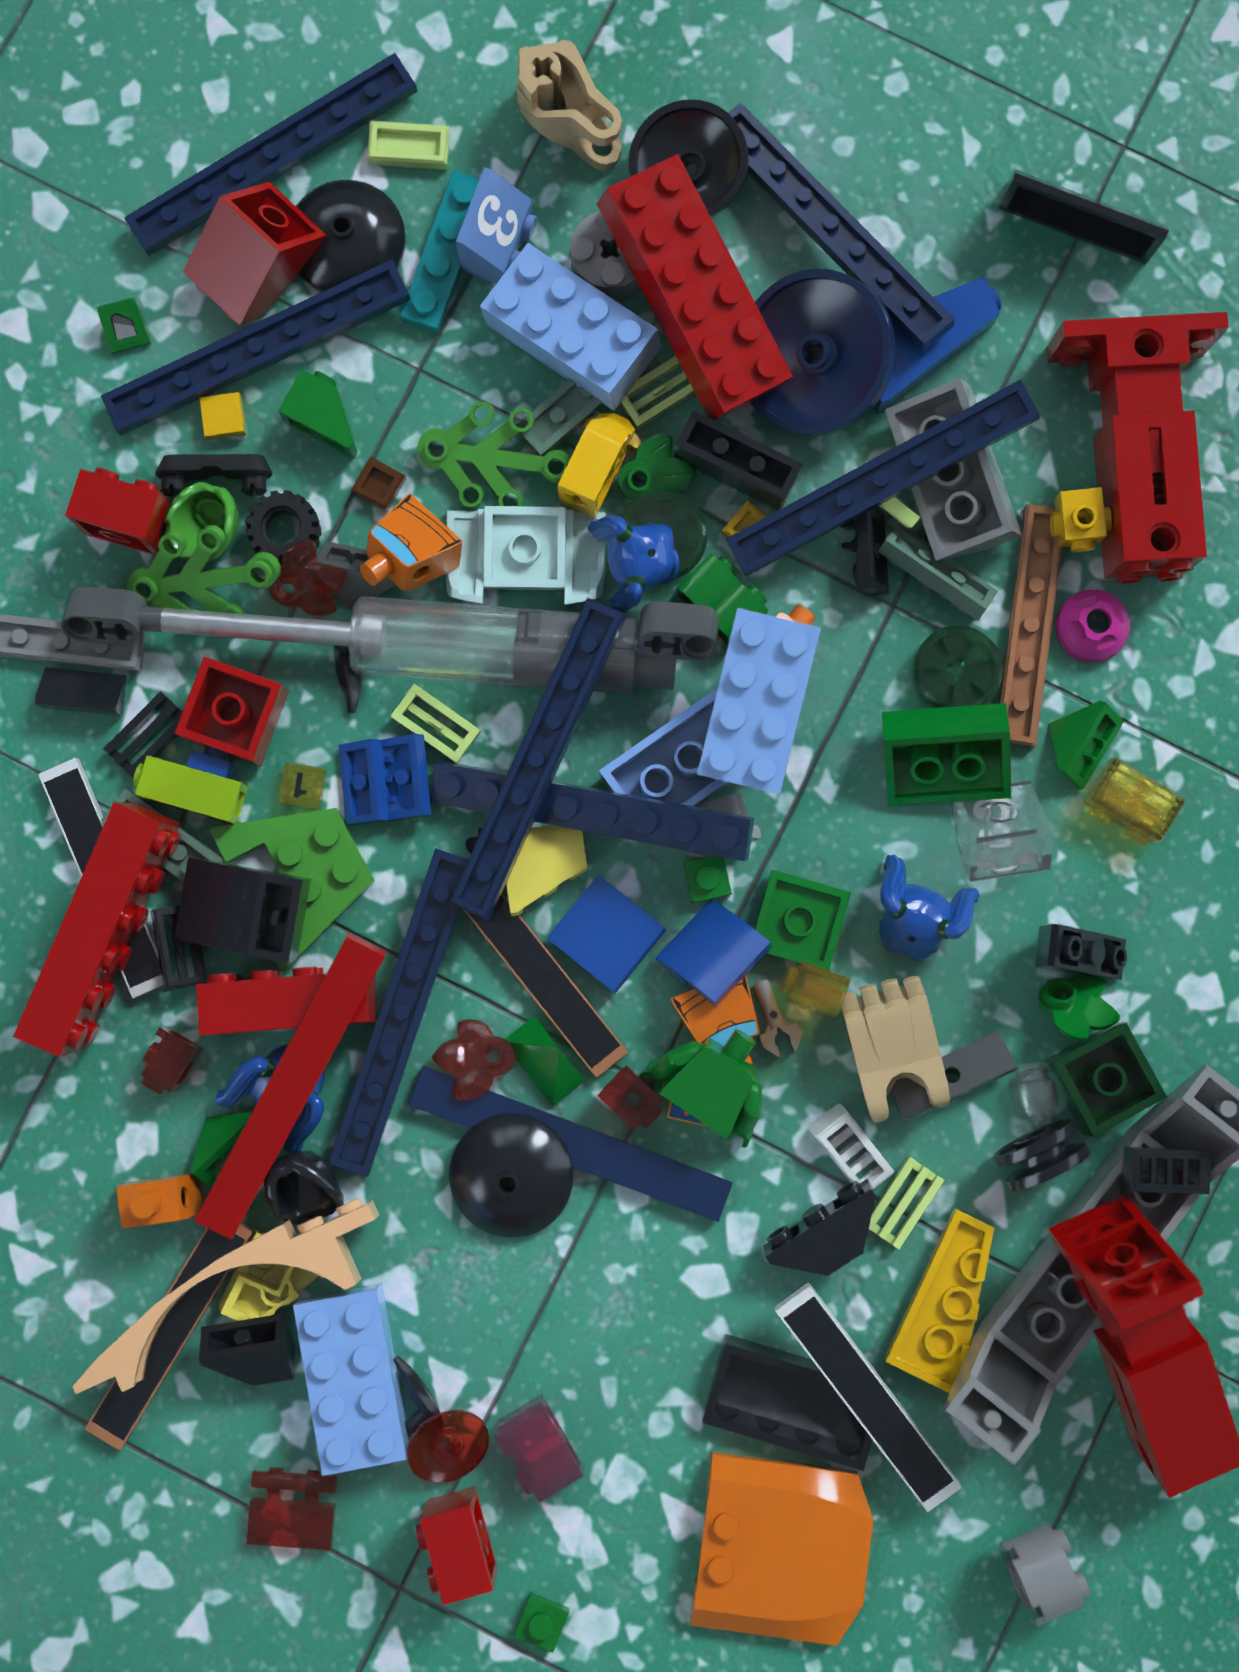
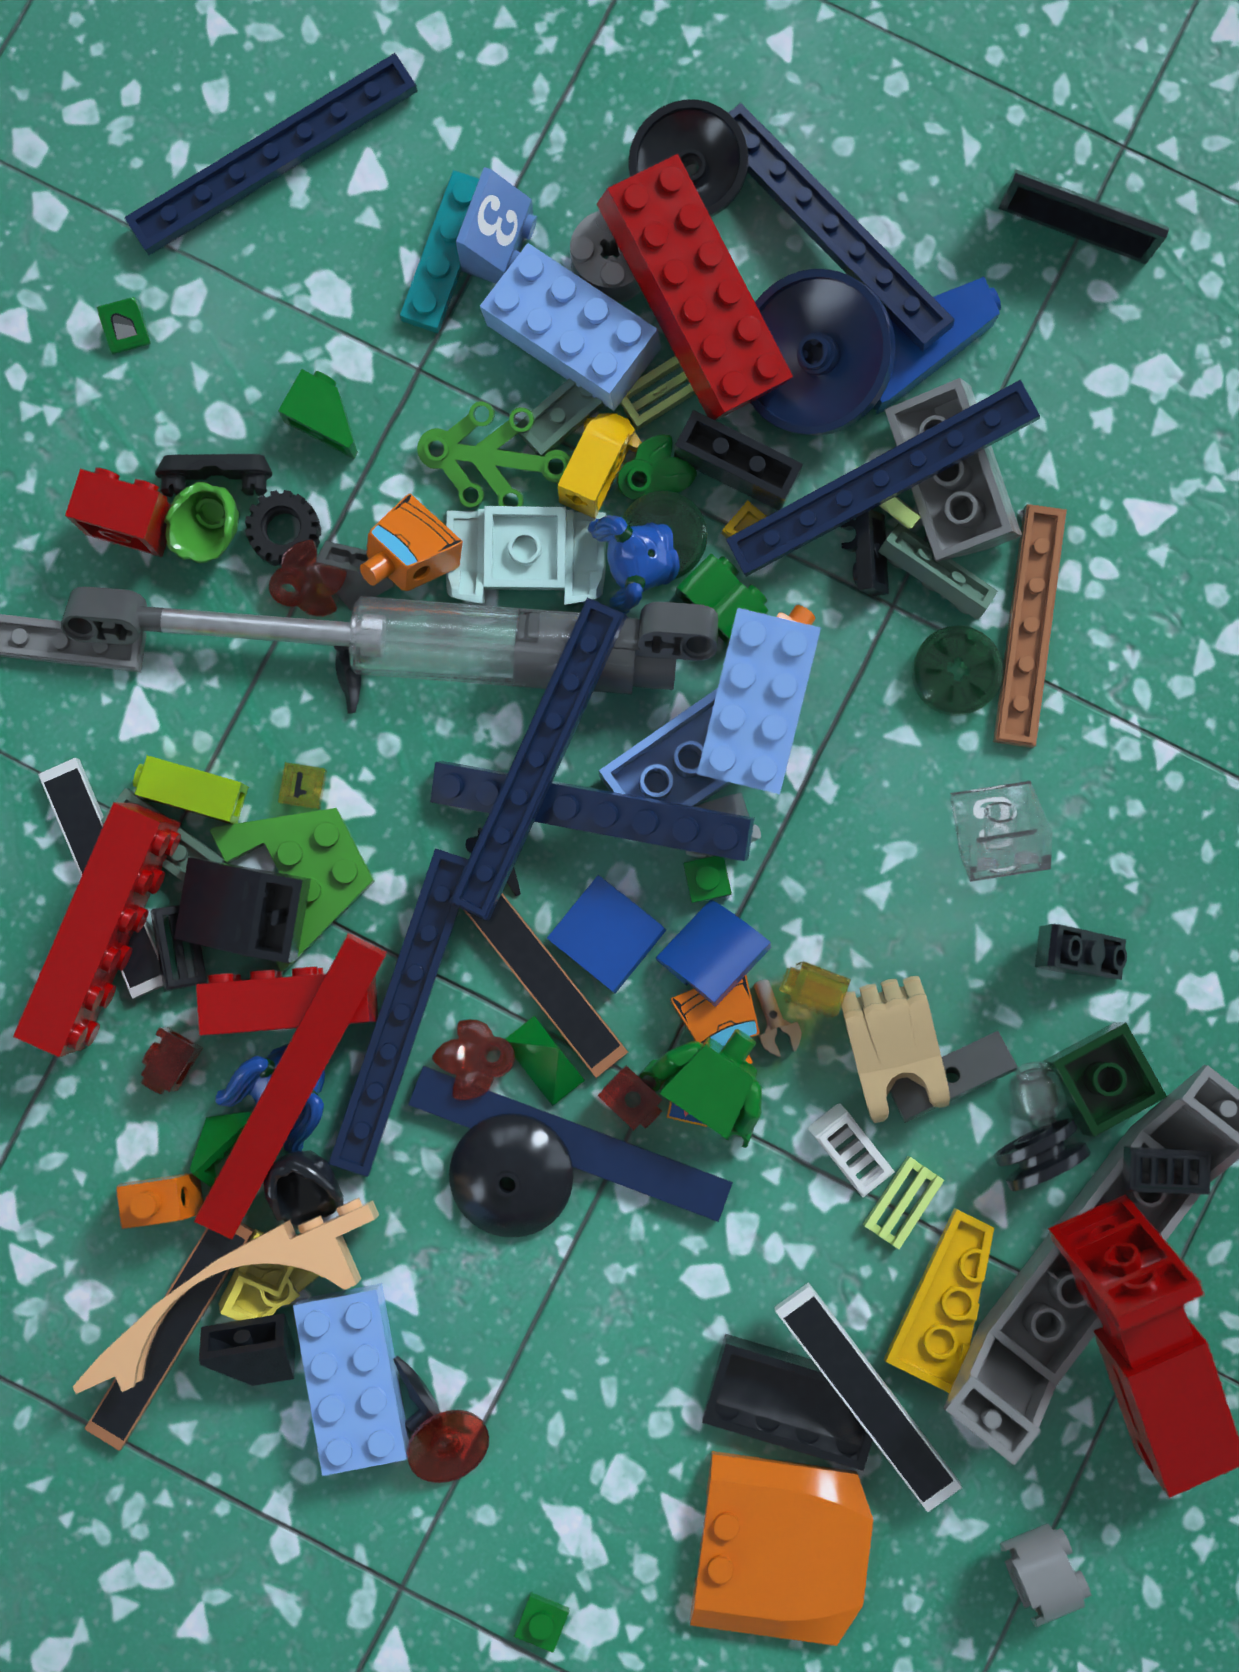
black slope [35,667,127,716] -> none
dark blue plate [101,260,411,435] -> none
black tile [103,691,183,778] -> none
bright green plant [126,525,281,636] -> none
red brick [175,656,289,767] -> none
slope [183,182,327,326] -> none
blue plate [187,747,238,780] -> none
yellow tile [199,392,247,440] -> none
clear red plate [246,1467,337,1550] -> none
black dish [296,180,406,292] -> none
blue slope [339,733,431,825] -> none
reddish brown tile [351,456,407,513] -> none
yellowish green tile [367,121,450,170] -> none
yellowish green tile [391,683,481,764] -> none
red brick [415,1486,498,1605] -> none
clear pink brick [495,1394,584,1503] -> none
light yellow slope [506,825,588,917] -> none
tan piece [516,40,622,171] -> none
green plate [754,870,851,972] -> none
black slope [763,1179,876,1276] -> none
blue hair [879,854,979,961] -> none
green slope [882,703,1011,806] -> none
green plate [1038,975,1120,1041] -> none
red brick [1046,312,1229,584] -> none
green slope [1049,701,1124,790] -> none
yellow brick [1050,487,1112,552] -> none
dark pink piece [1055,589,1130,663] -> none
clear yellow brick [1083,757,1186,846] -> none

